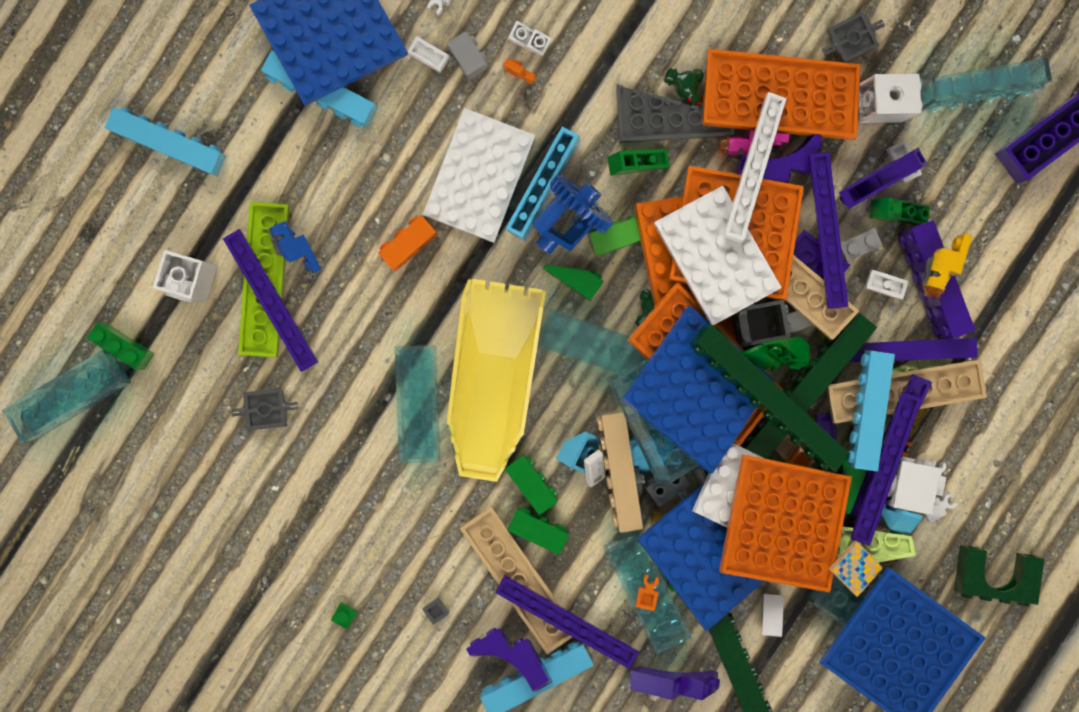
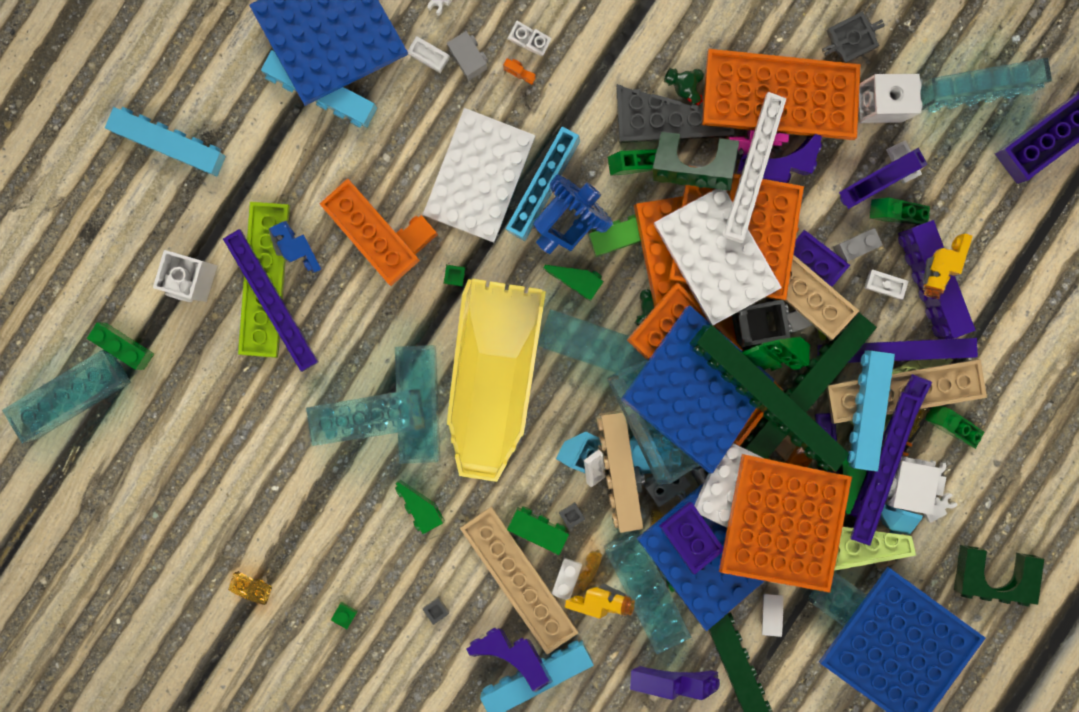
dark grey plate [231,388,298,431] -> none
dark purple tile [495,575,639,669] -> none
green brick [505,454,558,516] -> none
orange plate [635,574,659,611] -> none
dark purple tile [809,152,848,310] -> none
tile [829,540,883,597] -> none
none -> clear yellow slope [228,571,272,605]
none -> clear light blue brick [306,389,426,446]
none -> orange plate [320,179,420,286]
none -> green slope [395,480,445,534]
none -> green plate [443,264,466,287]
none -> white plate [552,557,582,600]
none -> dark grey plate [559,502,585,529]
none -> yellow plate [565,584,635,619]
none -> clear yellow slope [577,549,602,591]
none -> dark green arch [653,132,739,191]
none -> dark purple plate [659,502,723,575]
none -> green slope [925,406,985,449]

